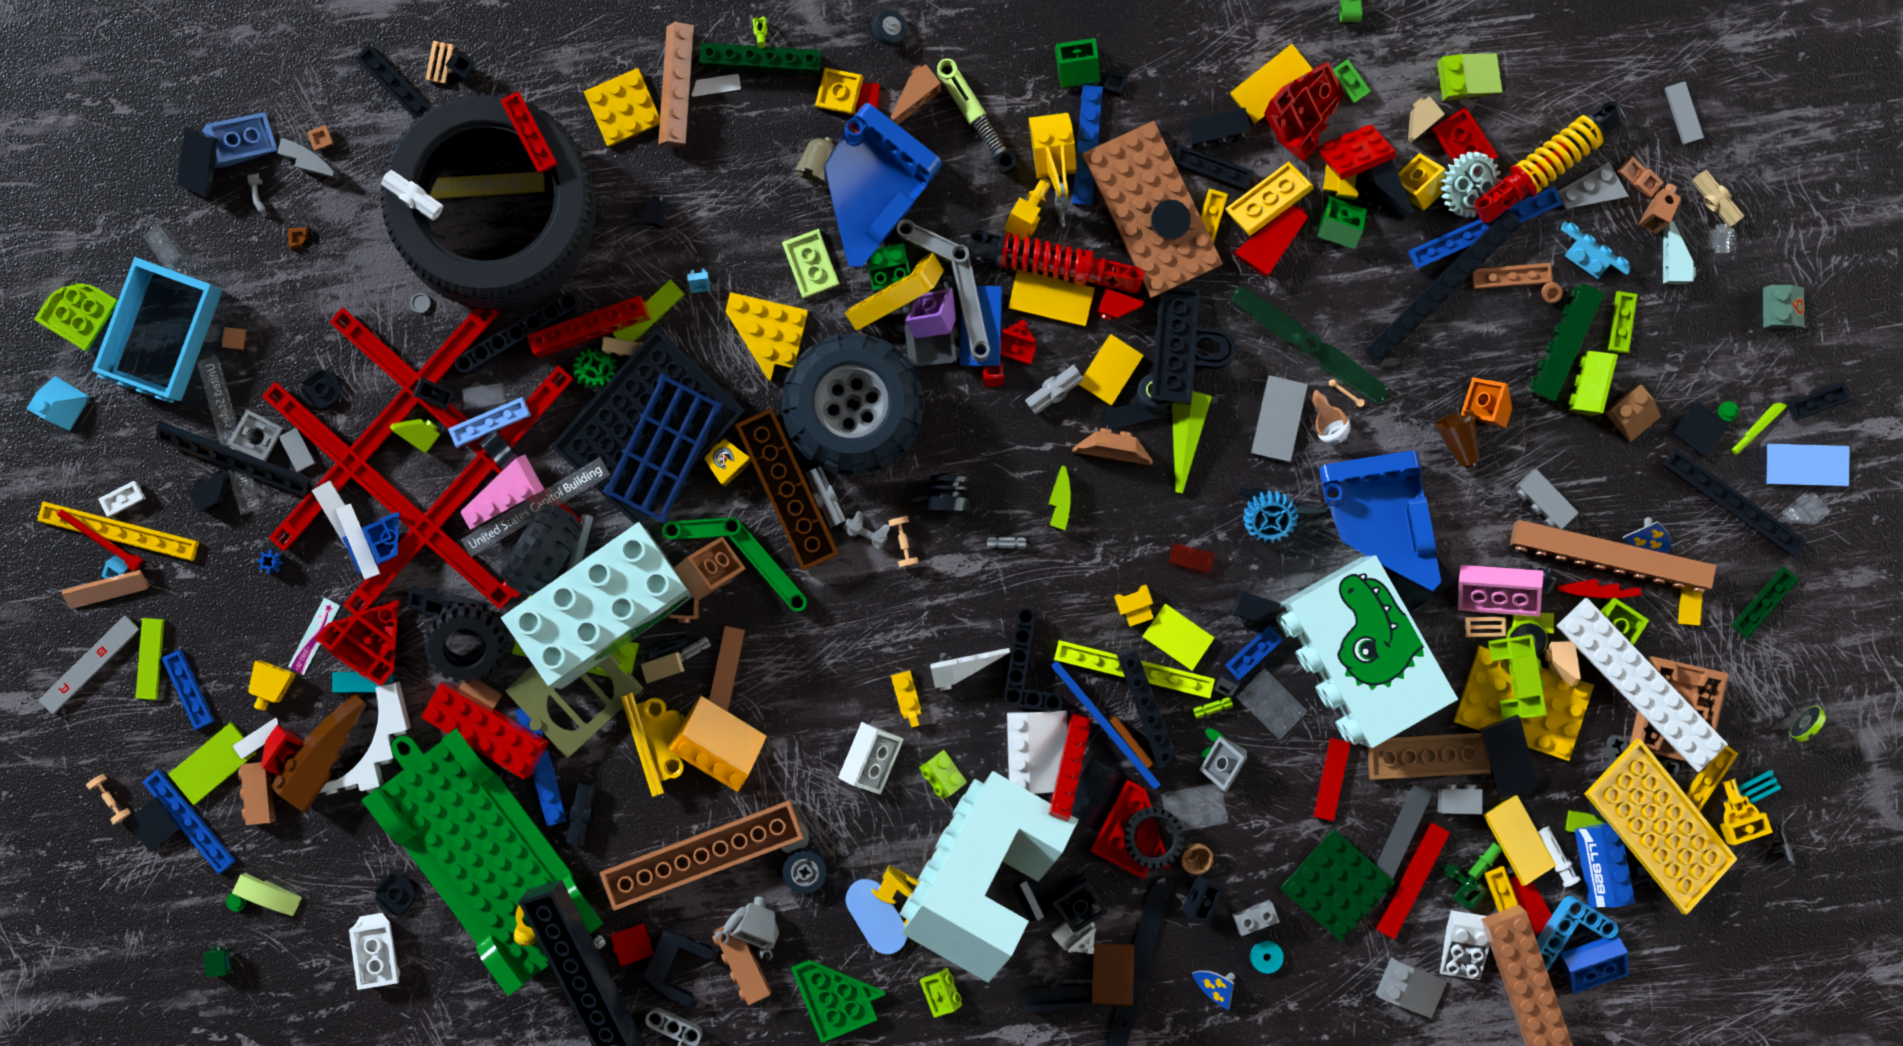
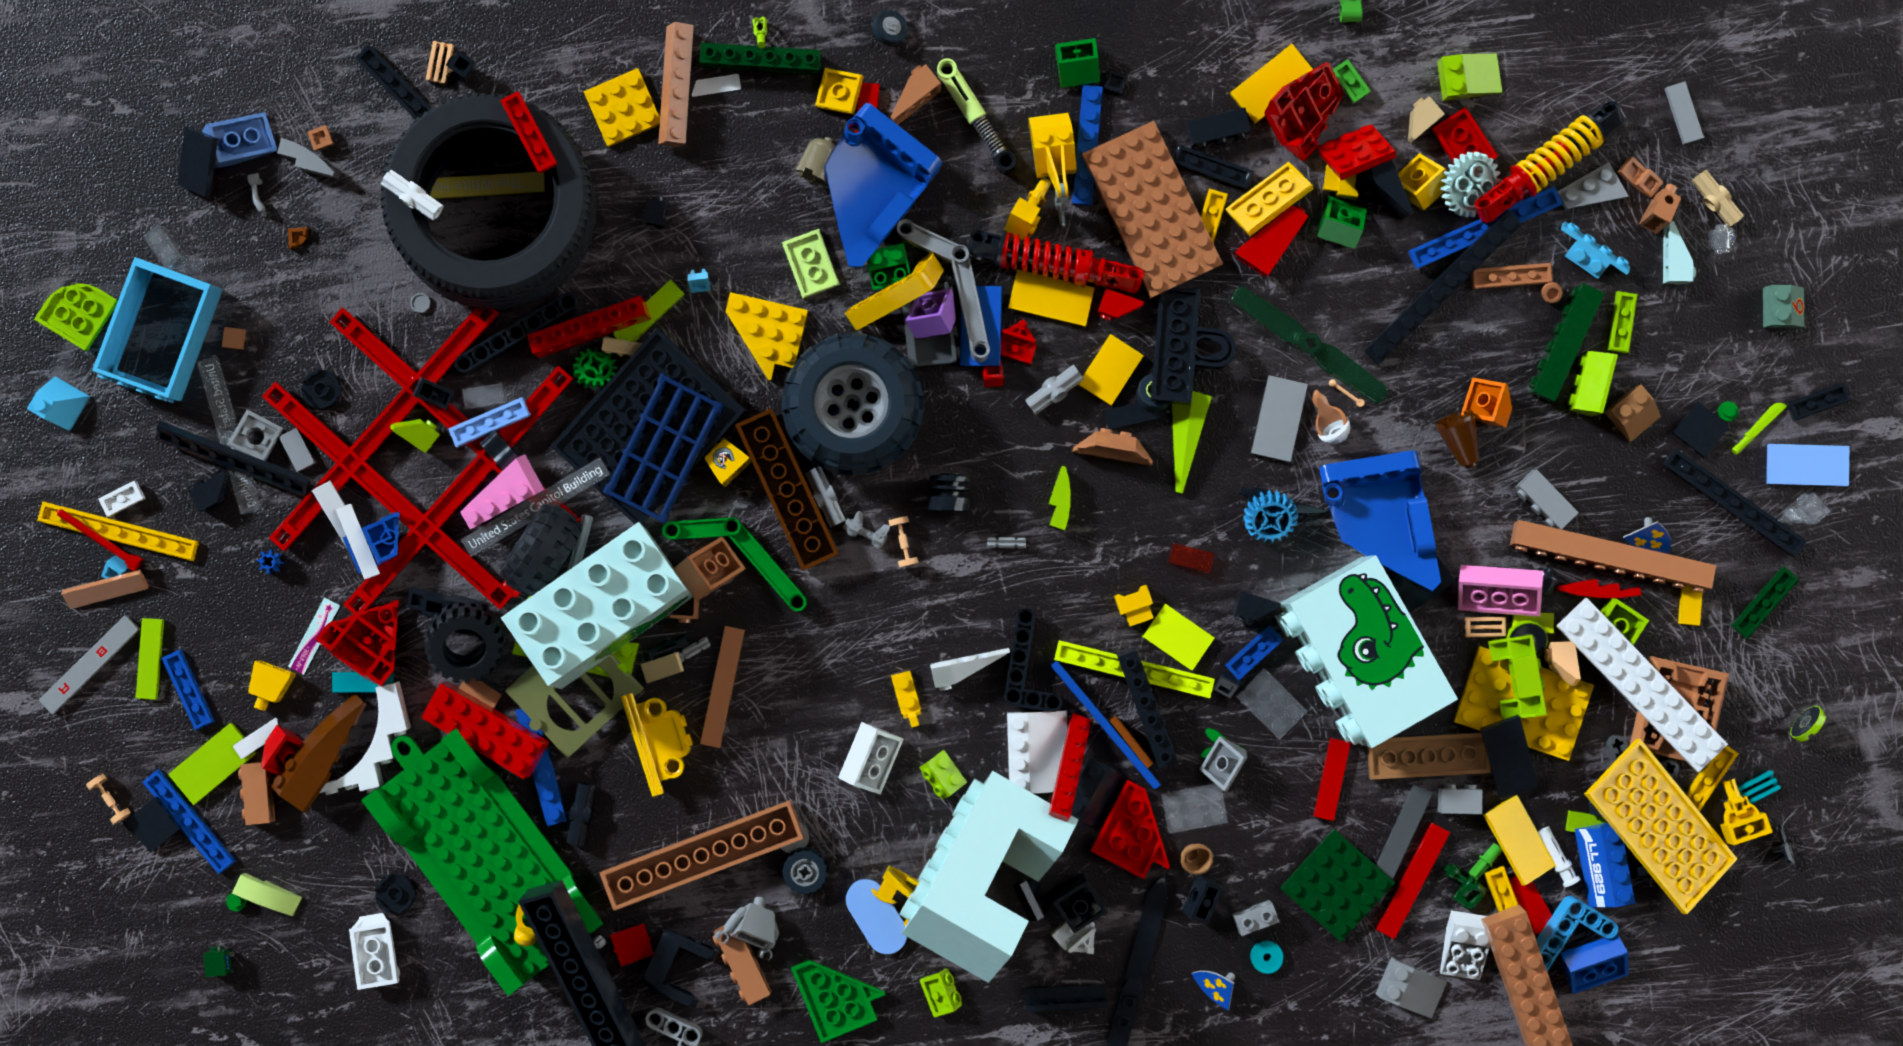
light orange slope [667,695,767,792] -> none
reddish brown tile [1092,944,1134,1006] -> none
black tyre [1124,807,1184,868] -> none
black tile [1151,200,1191,240] -> none
lime axle [1193,697,1233,718] -> none

